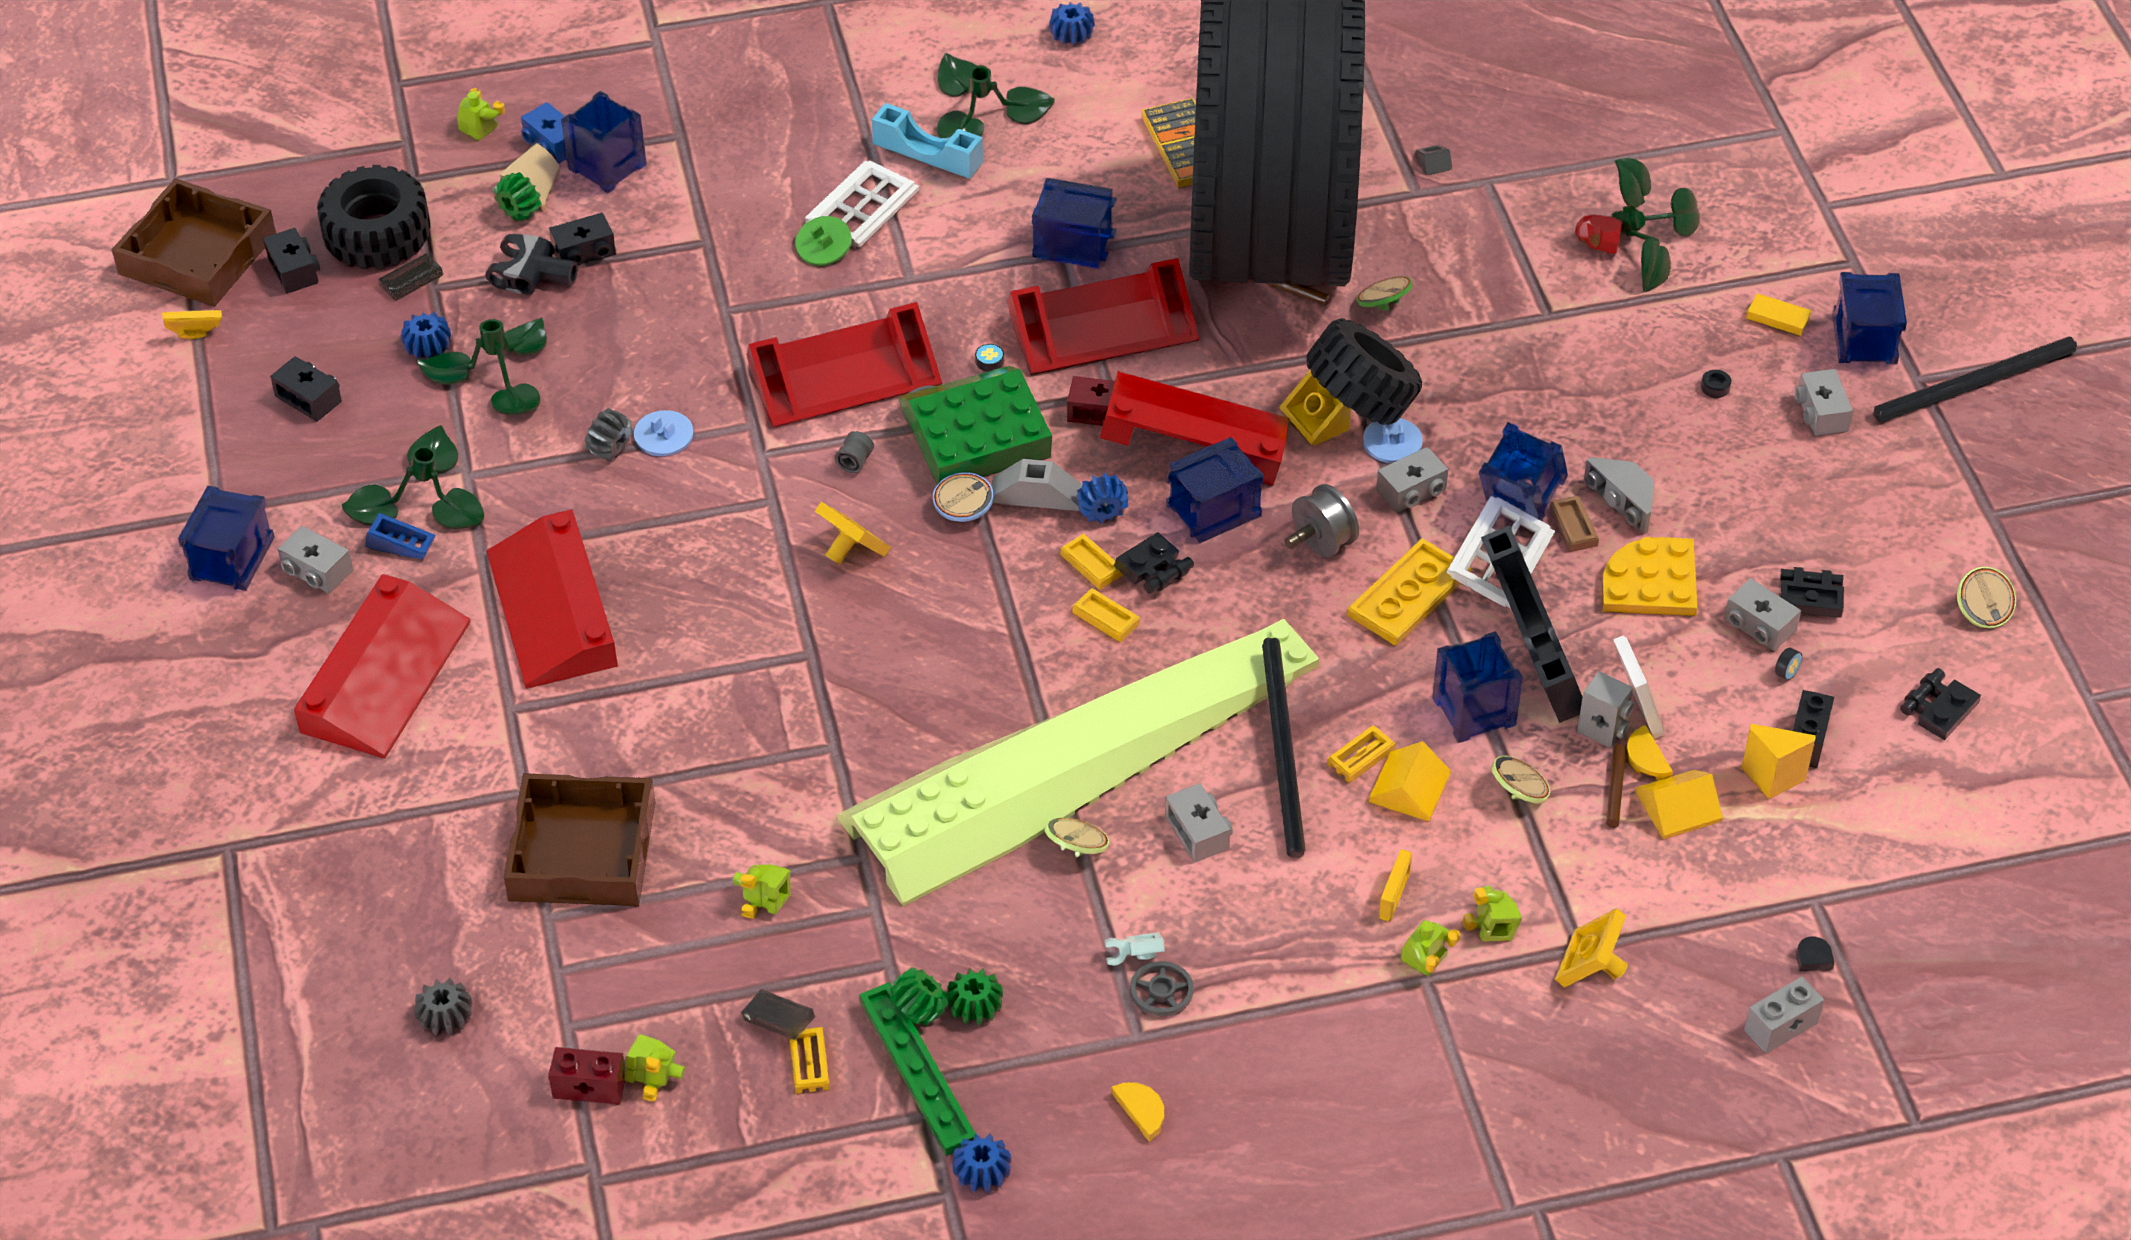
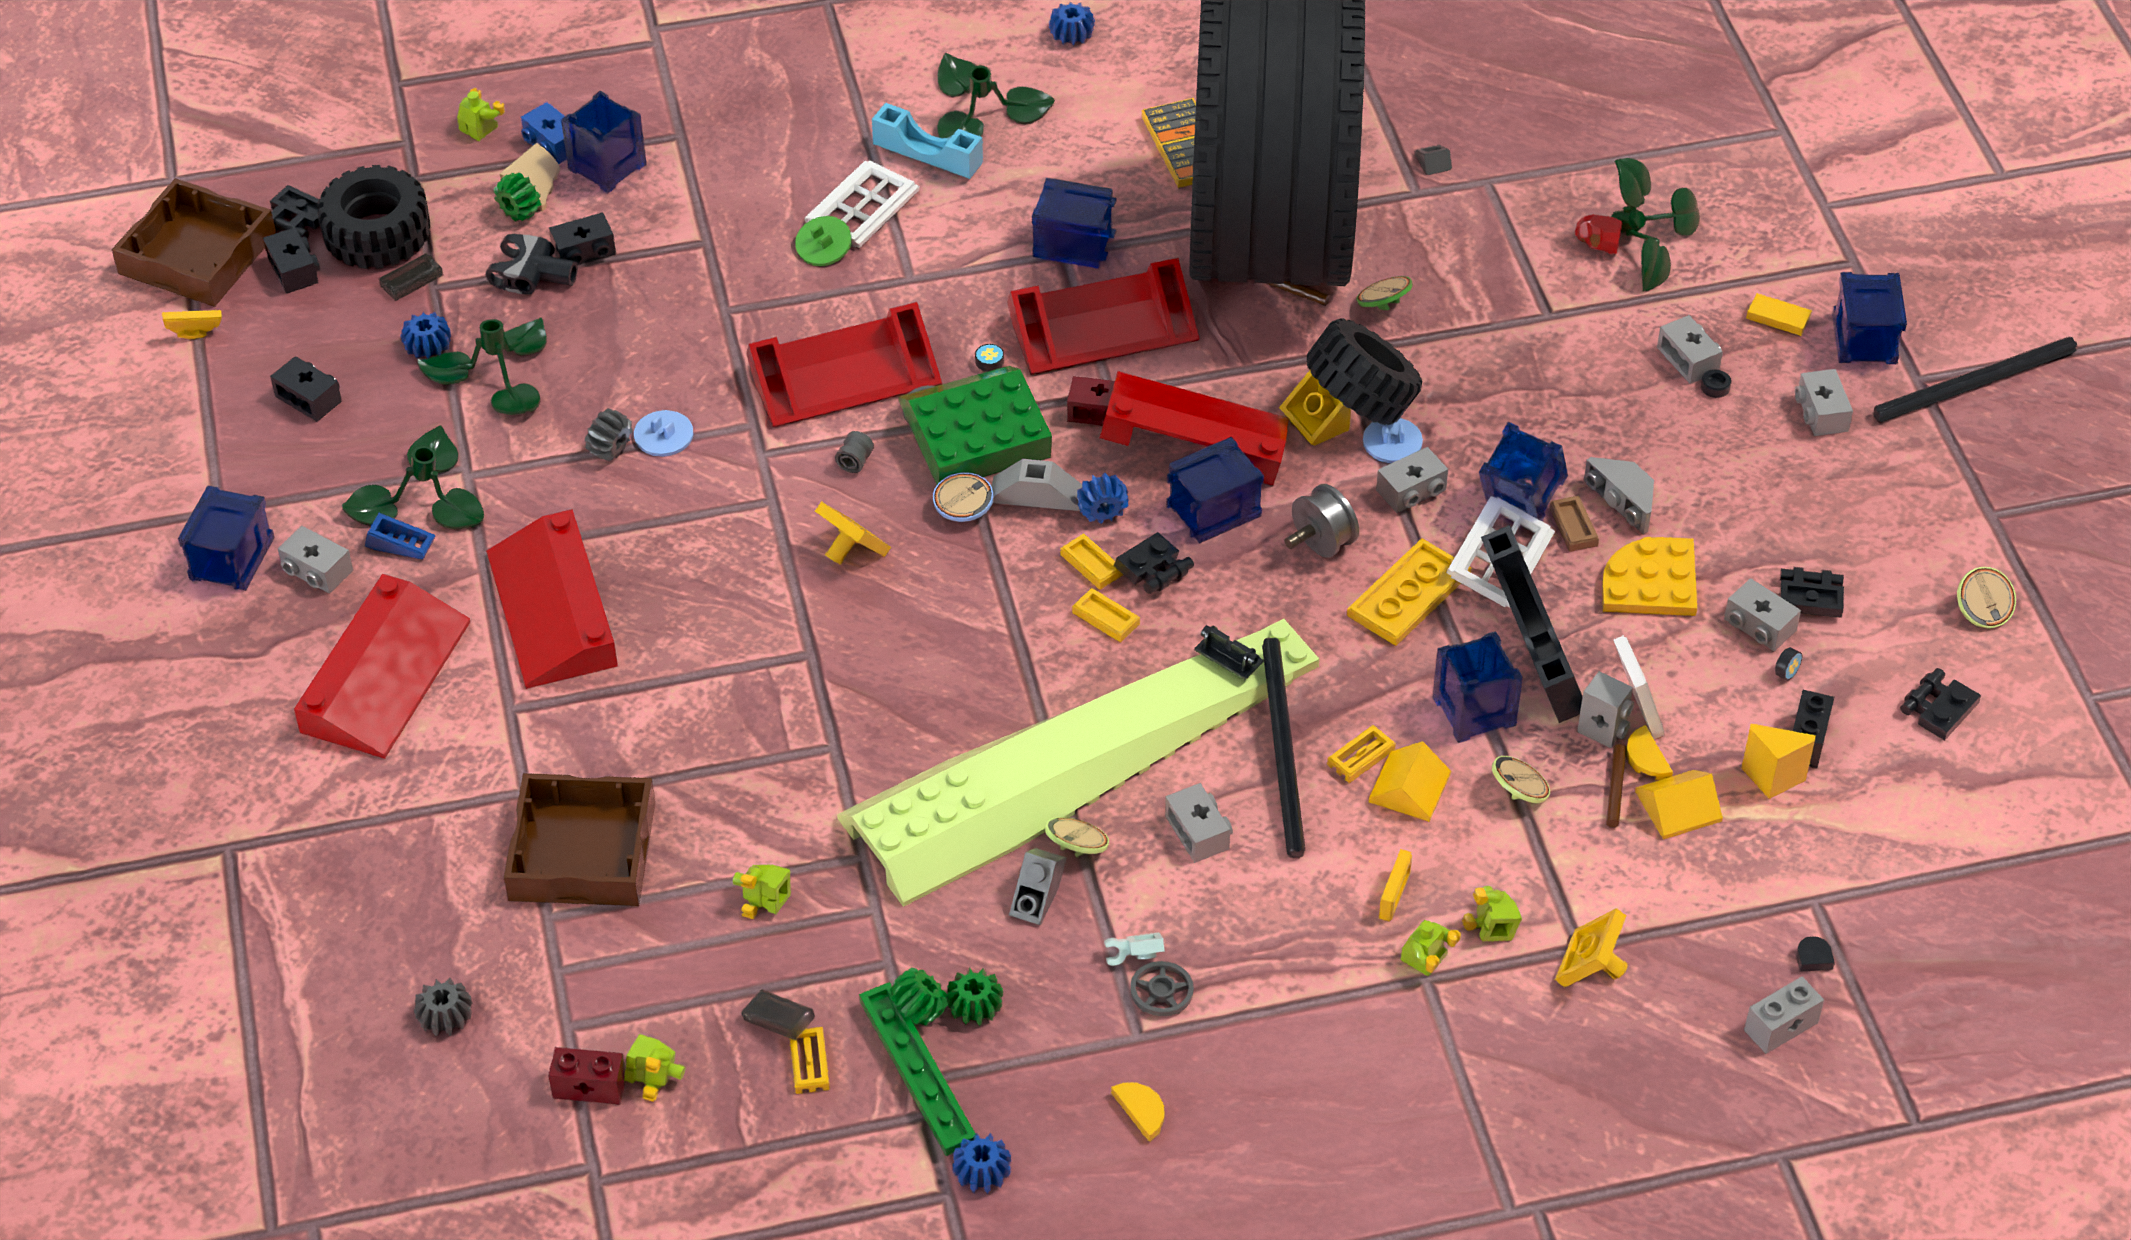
none -> black plate [270,185,320,239]
none -> flat silver slope [1009,848,1067,925]
none -> black hinge [1194,625,1264,680]
none -> light grey brick [1657,315,1723,384]

